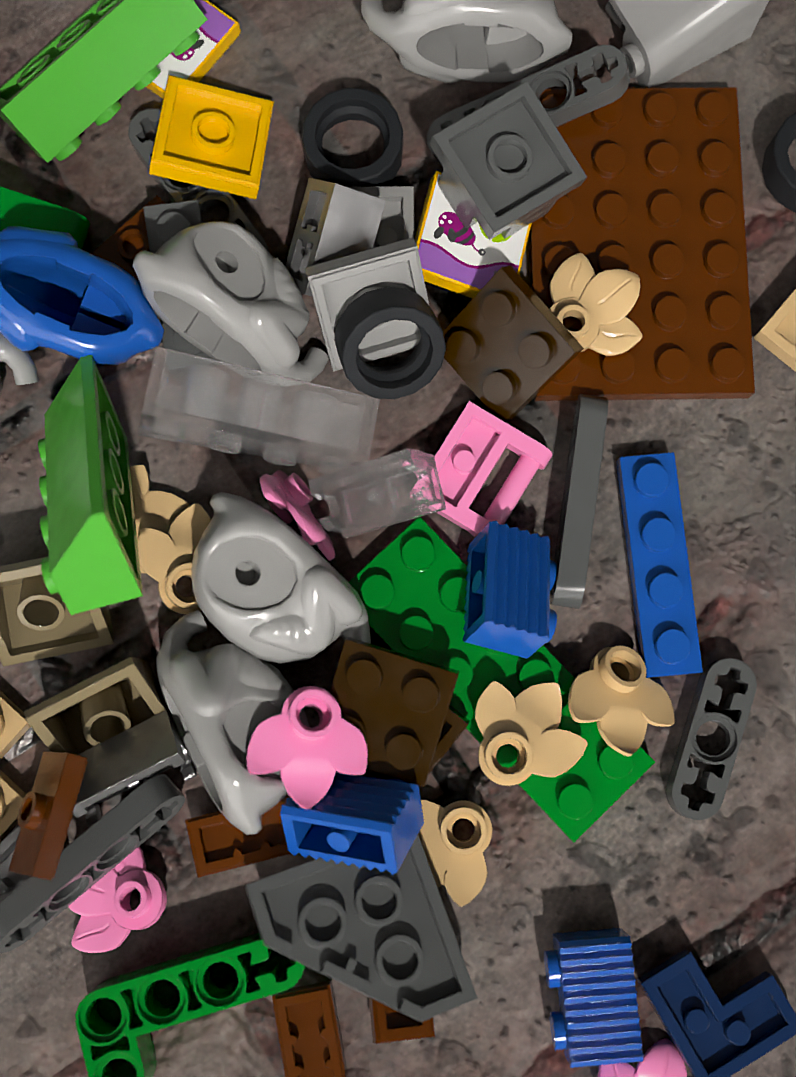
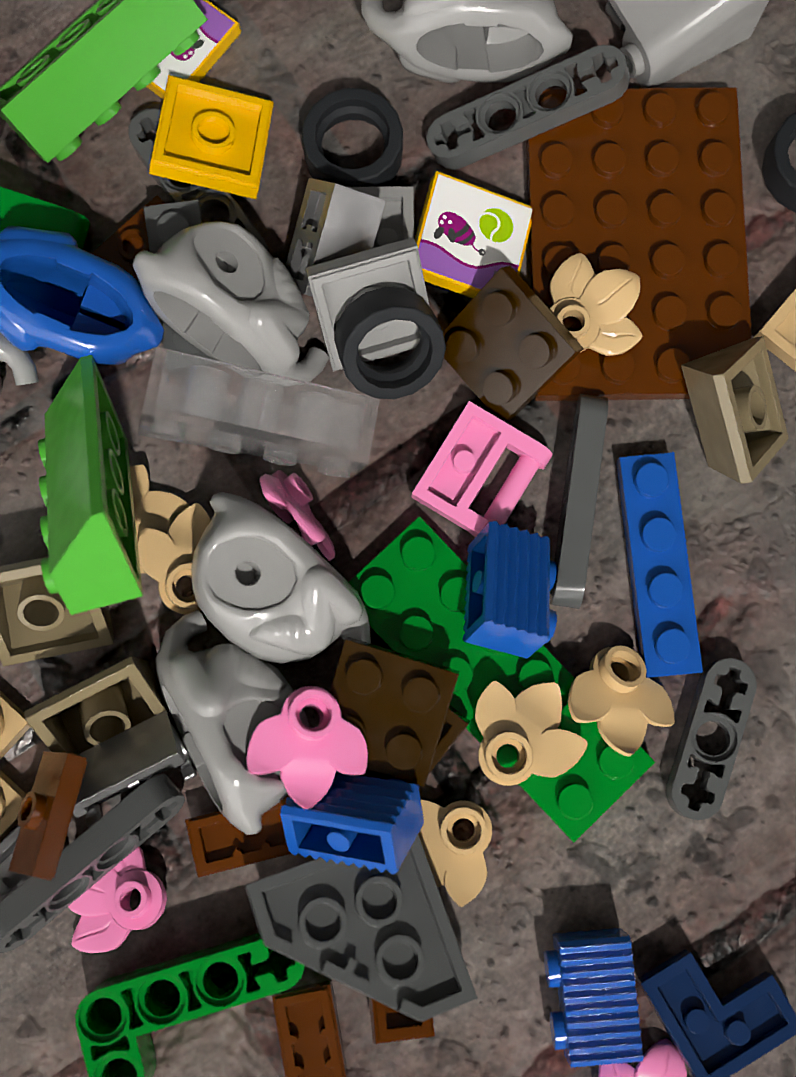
clear hinge [308,448,446,538] -> none
dark grey panel [429,81,587,240] -> none
none -> dark tan slope [681,336,789,483]

